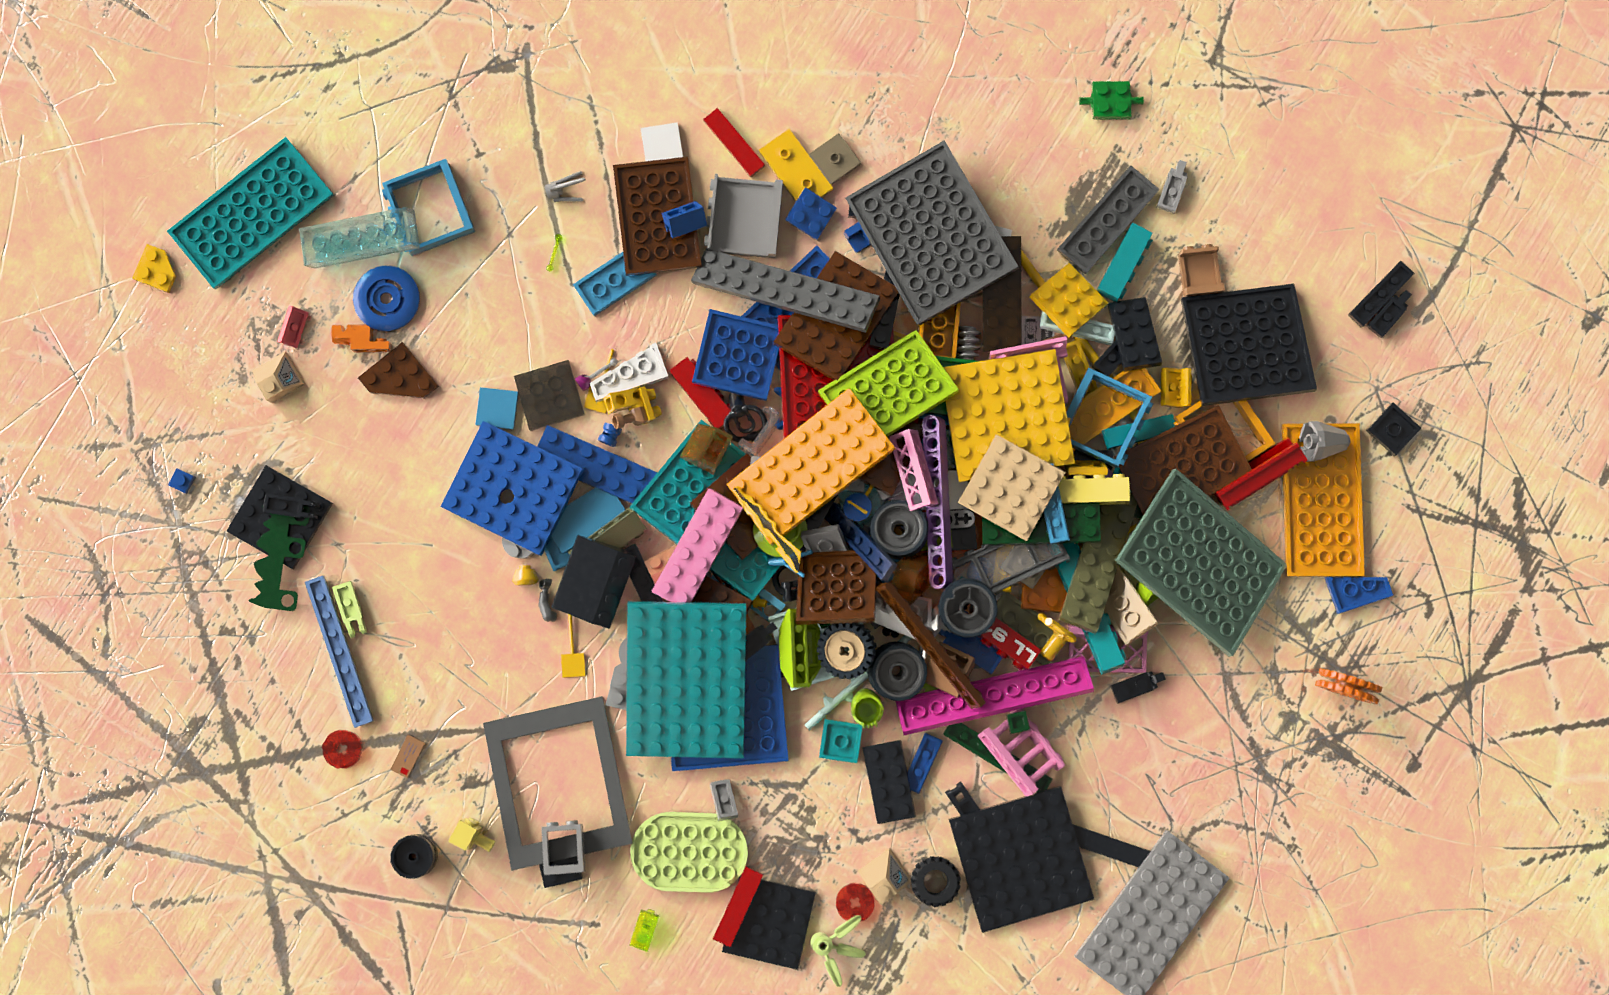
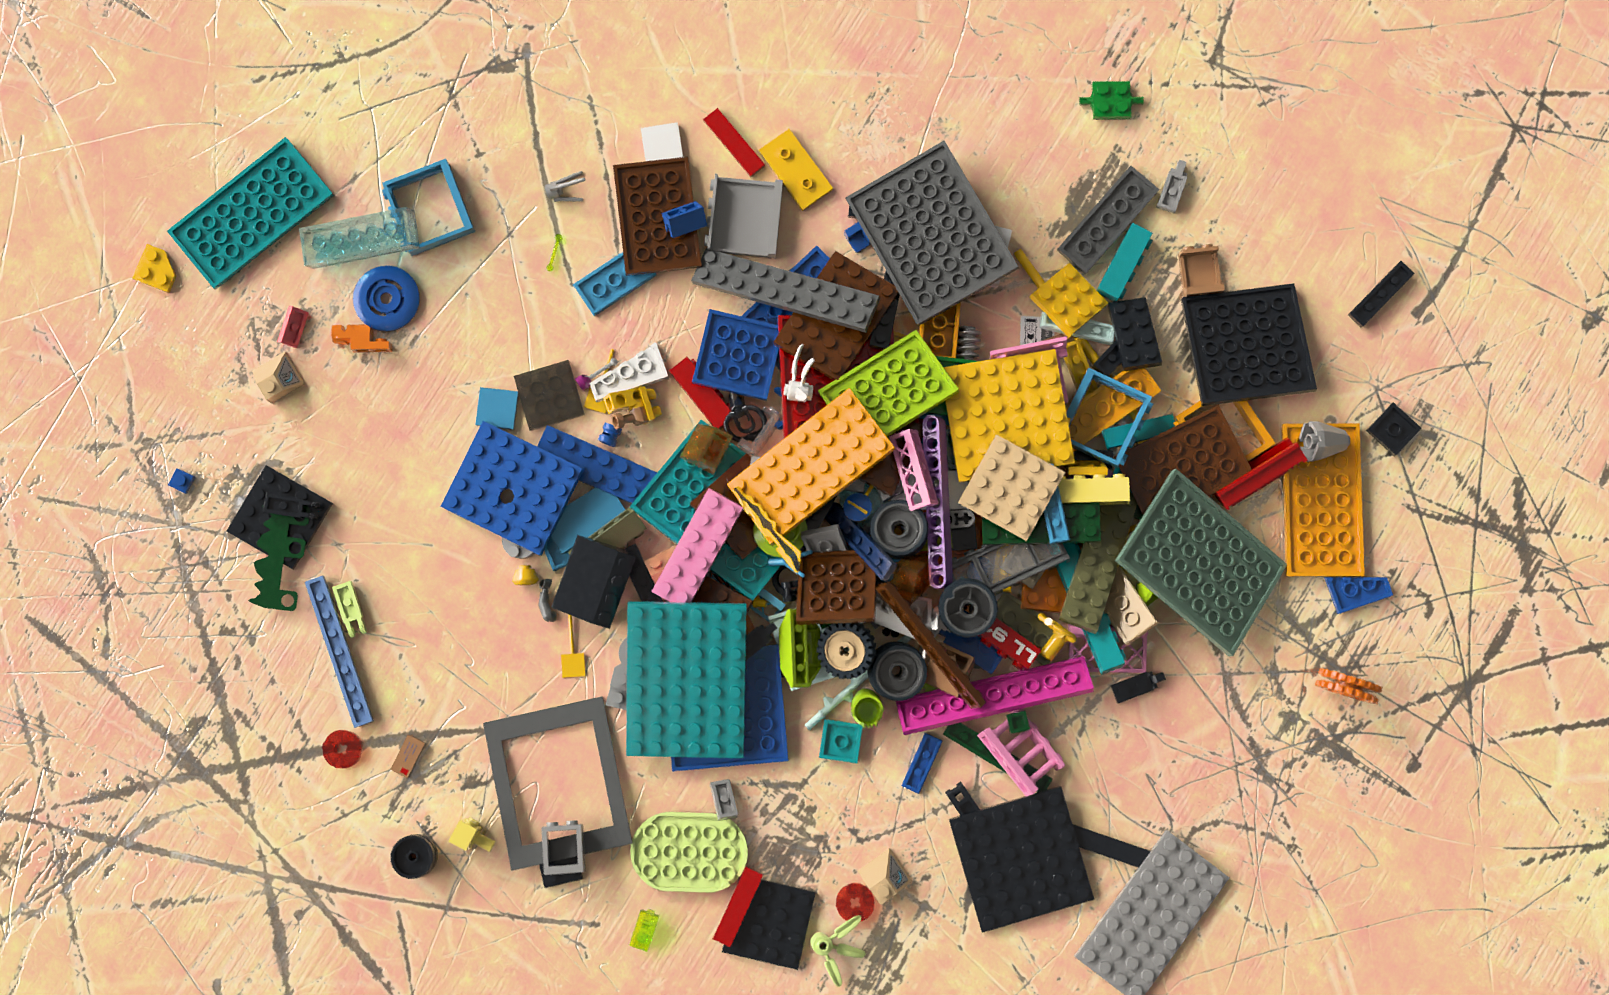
reddish brown plate [358,342,439,398] -> none
blue plate [785,187,837,240] -> none
dark tan plate [808,133,861,185] -> none
black plate [862,740,916,824] -> none
black tyre [911,856,961,907] -> none
dark brown plate [983,236,1022,352] -> none
yellow bracket [1161,367,1192,408] -> none
black hinge [1367,290,1412,338] -> none
none -> white plant [784,344,815,402]

